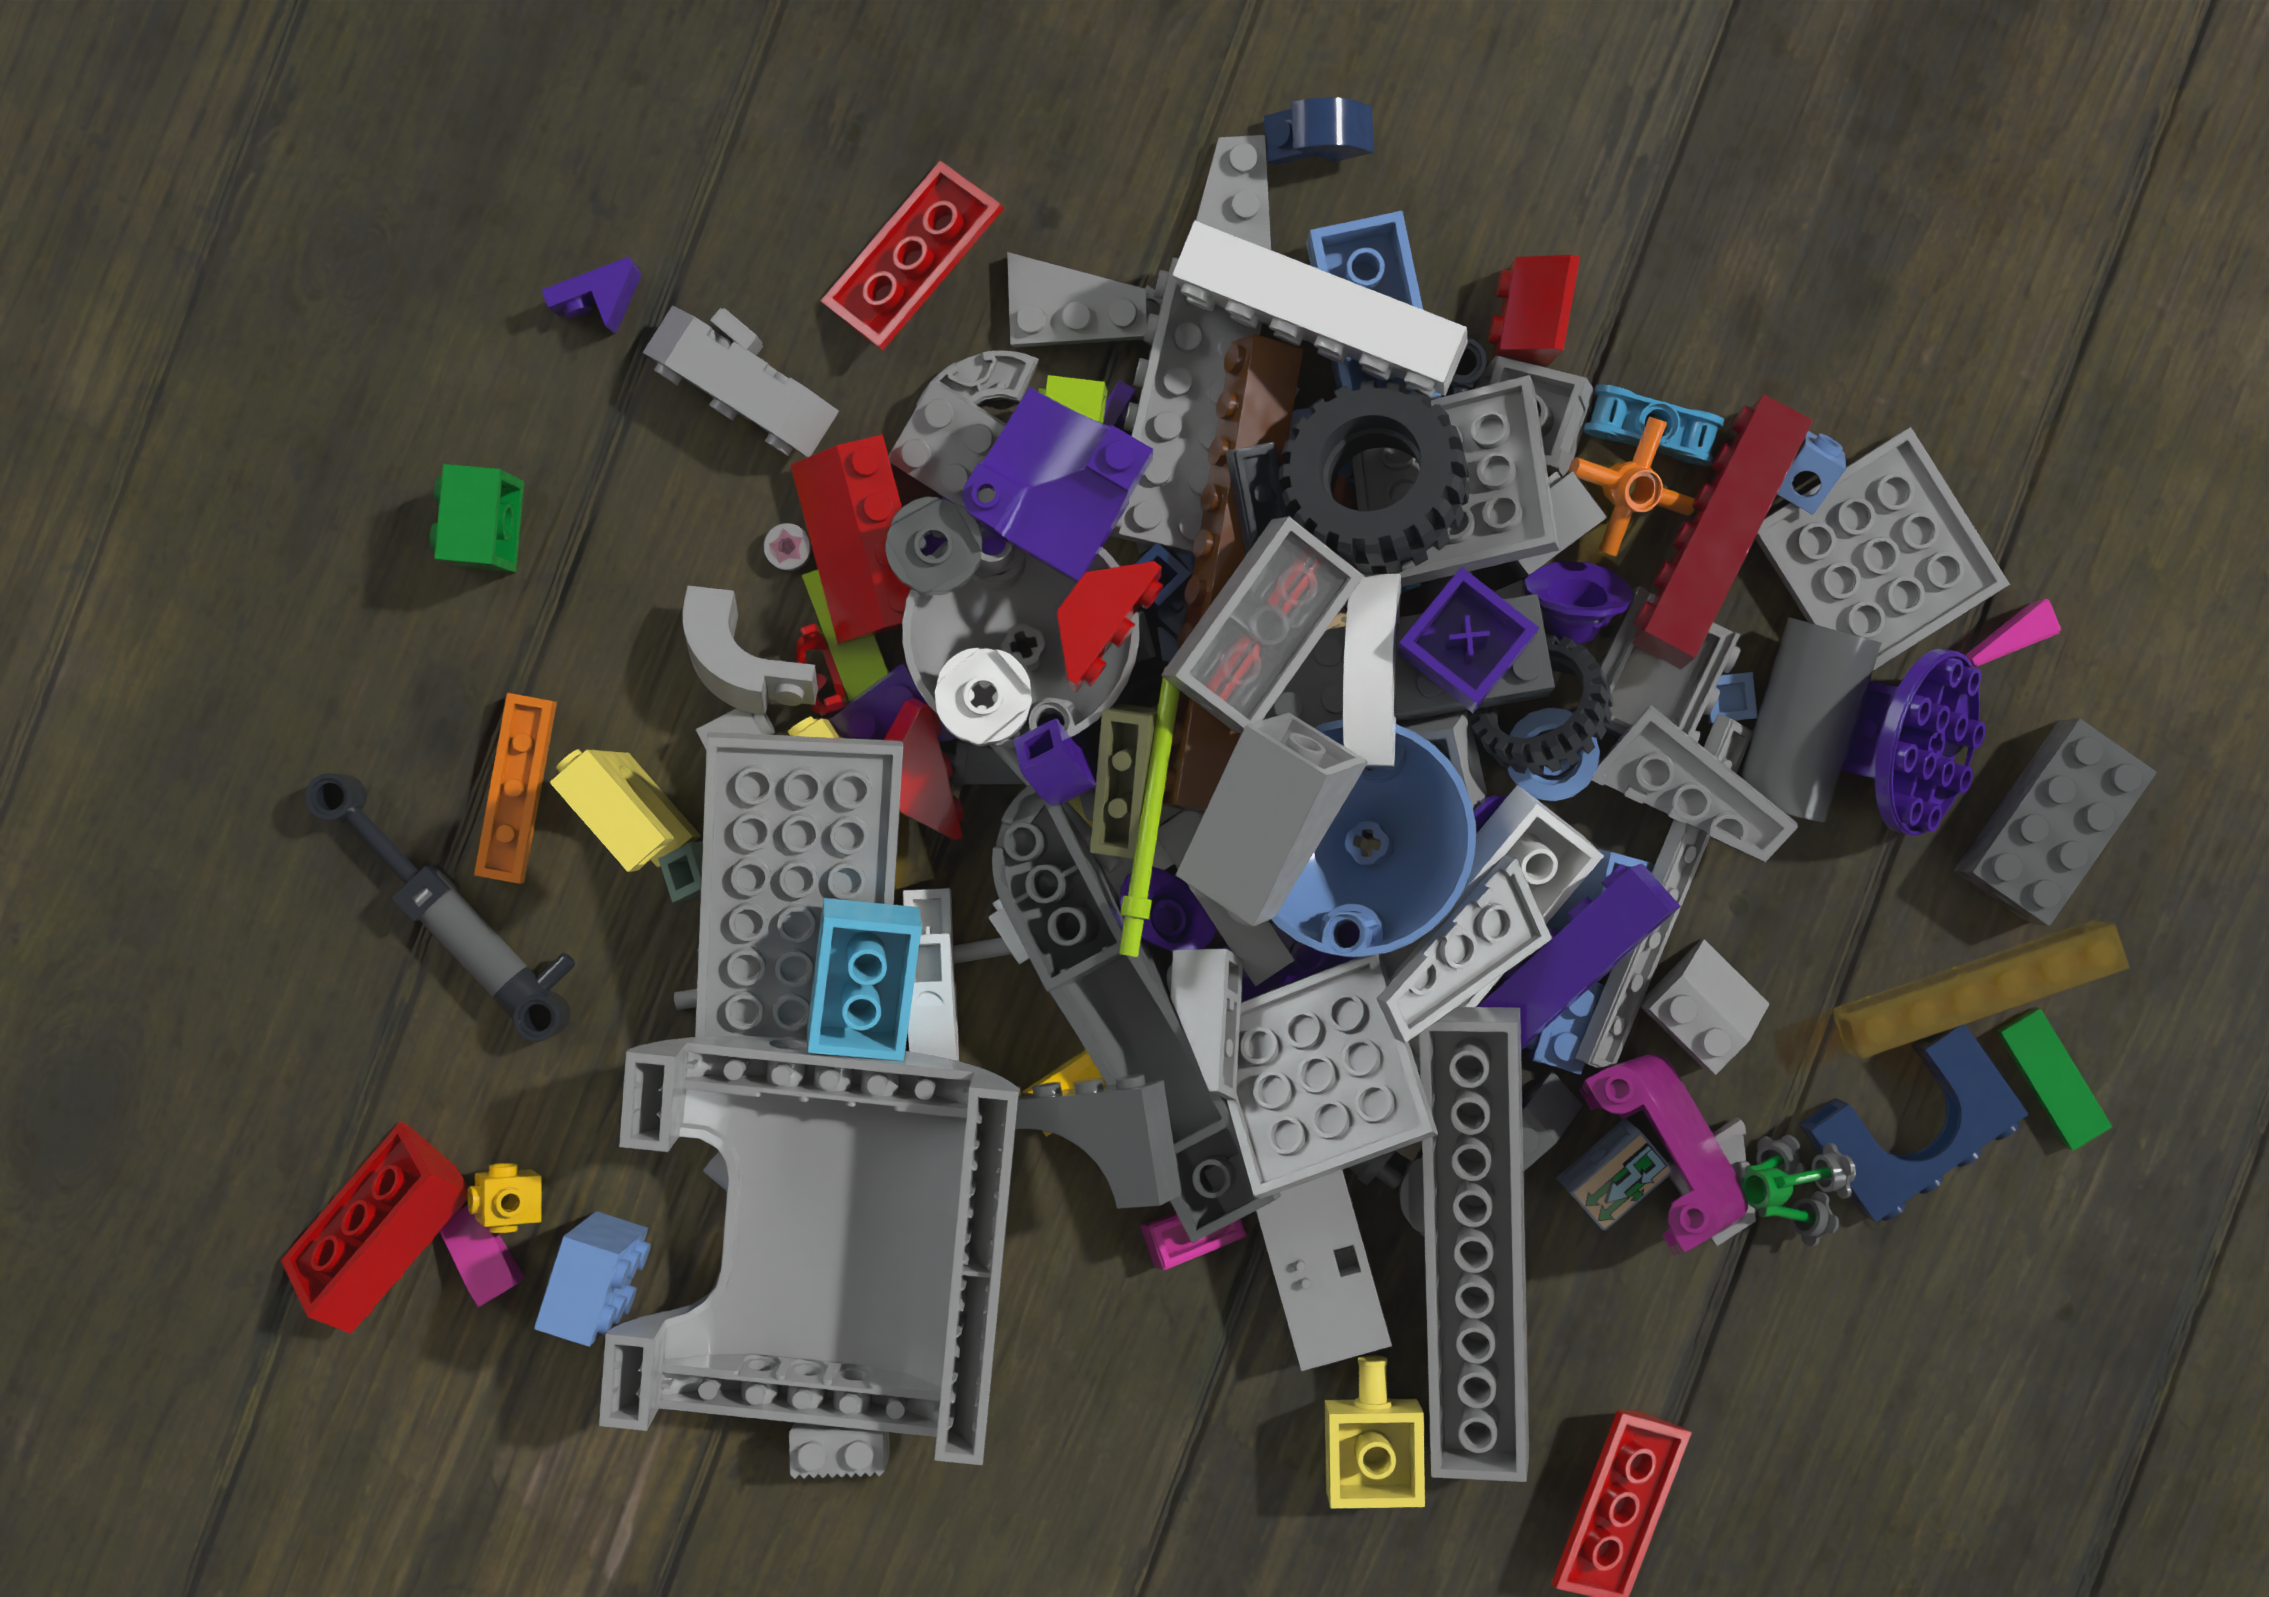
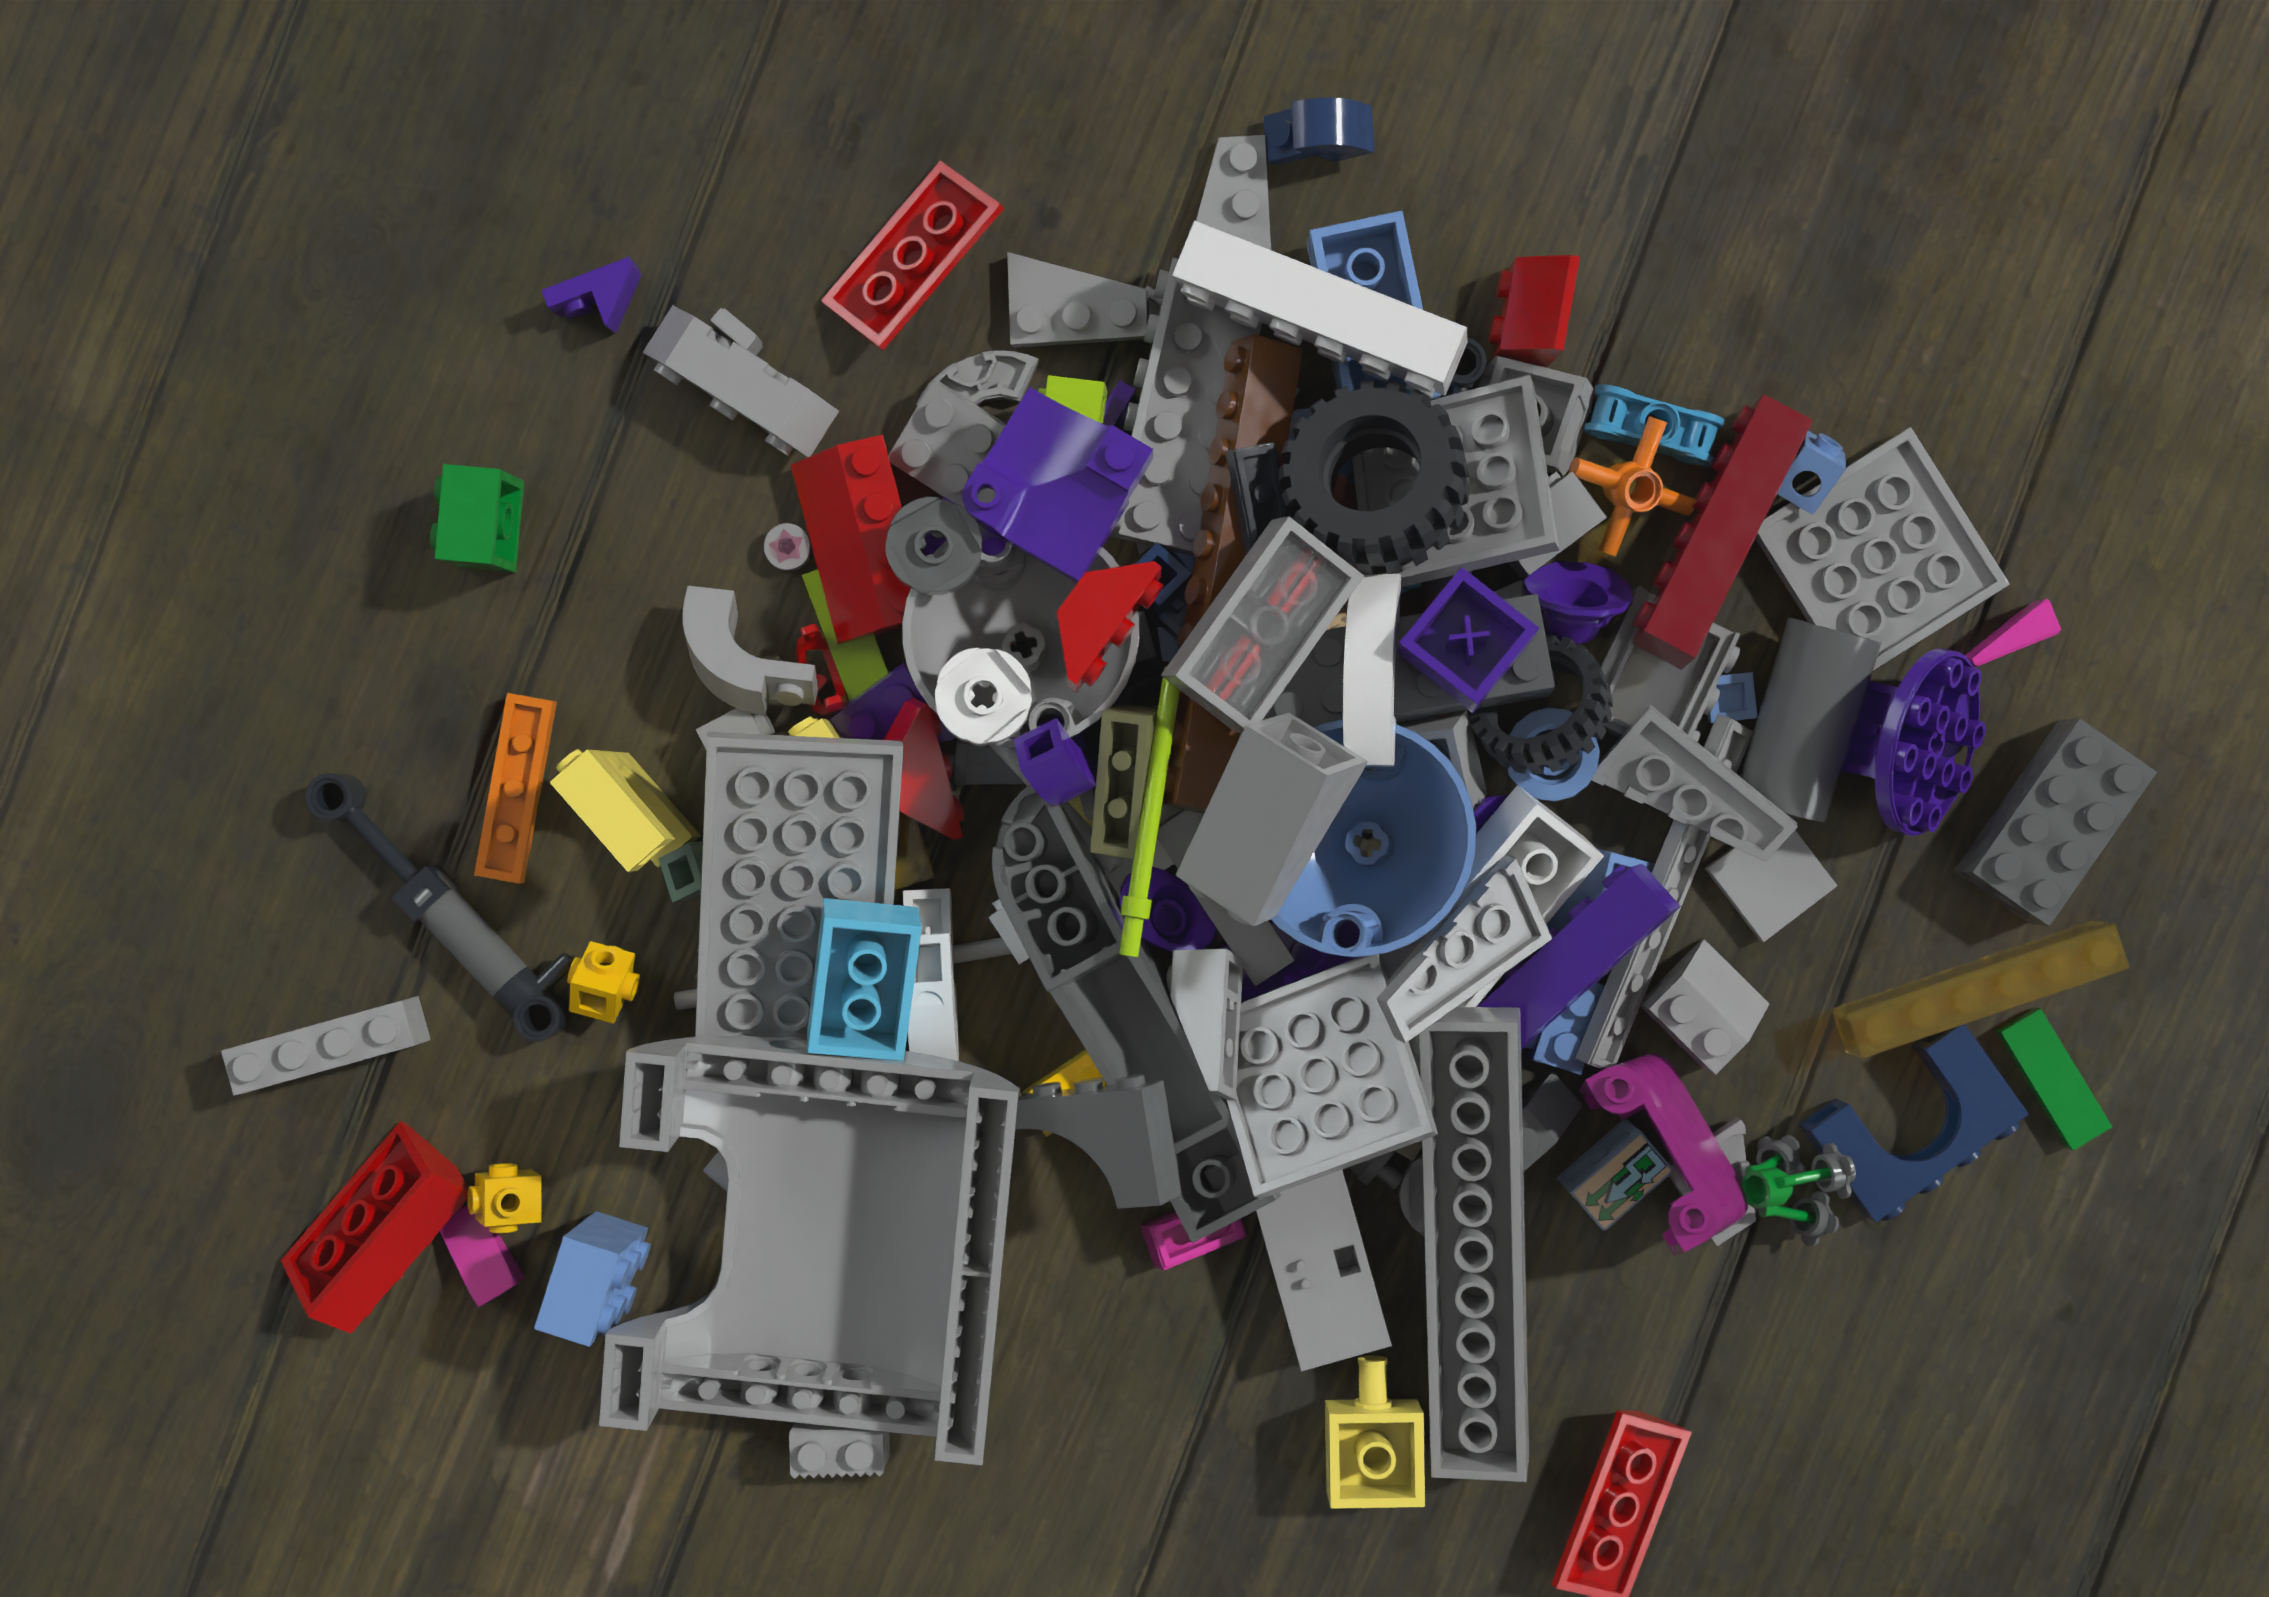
none -> light grey brick [221,996,431,1096]
none -> yellow brick [567,941,640,1024]
none -> light grey tile [1705,831,1837,942]

